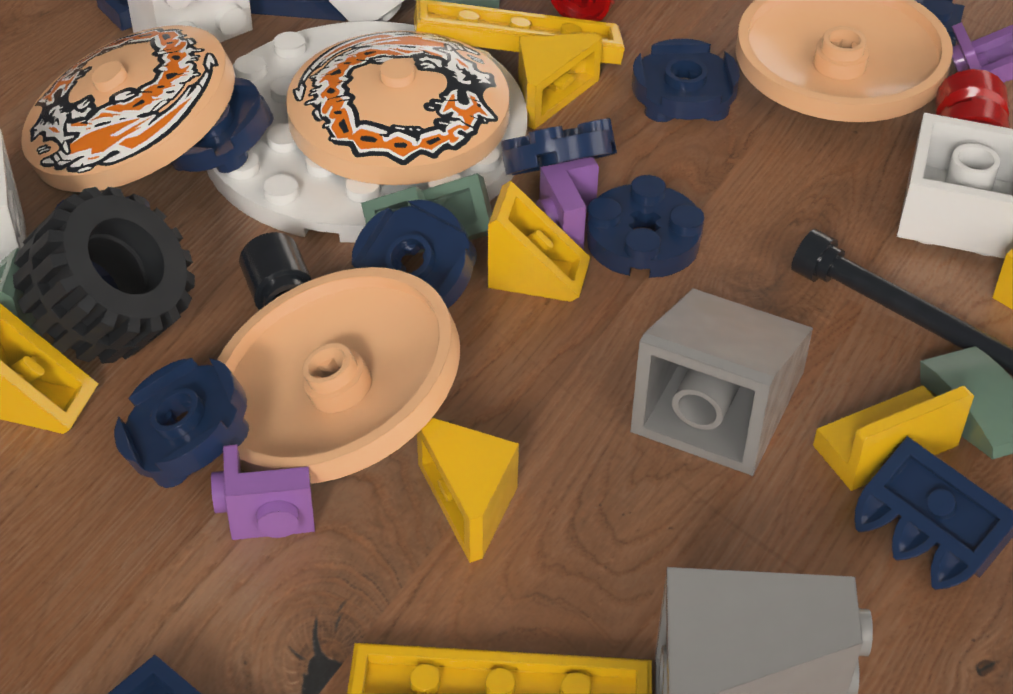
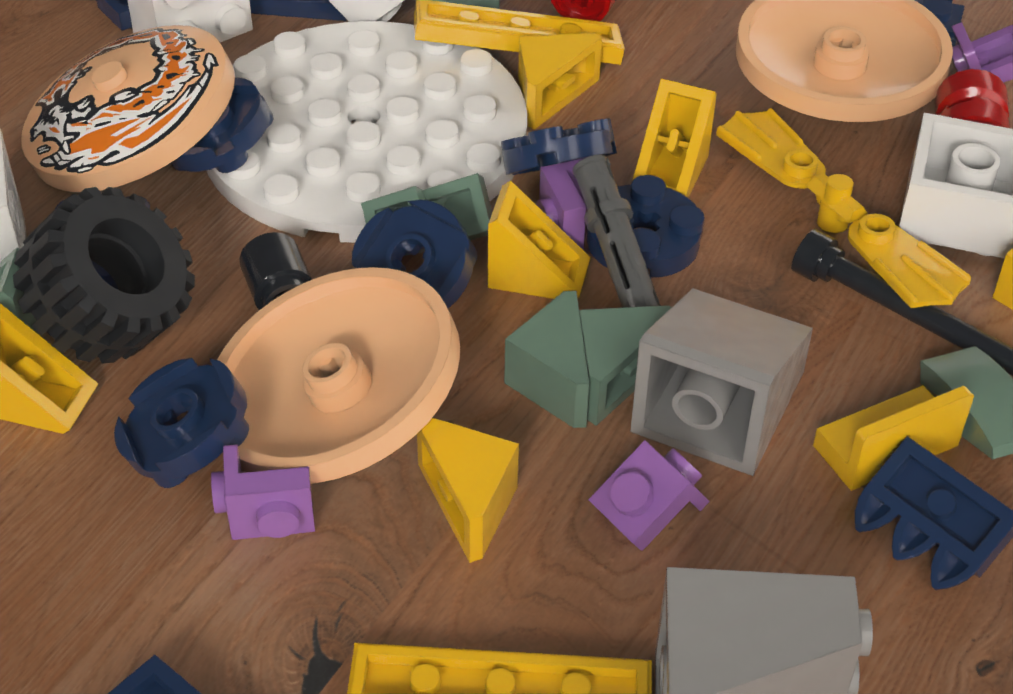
dish [286,31,510,185] -> none
dark blue plate [632,39,740,122] -> none
none -> sand green slope [504,291,589,428]
none -> dark grey pin [572,155,661,308]
none -> sand green slope [579,305,672,426]
none -> medium lavender bracket [588,440,710,551]
none -> yellow slope [632,79,717,198]
none -> yellow piece [716,108,971,308]

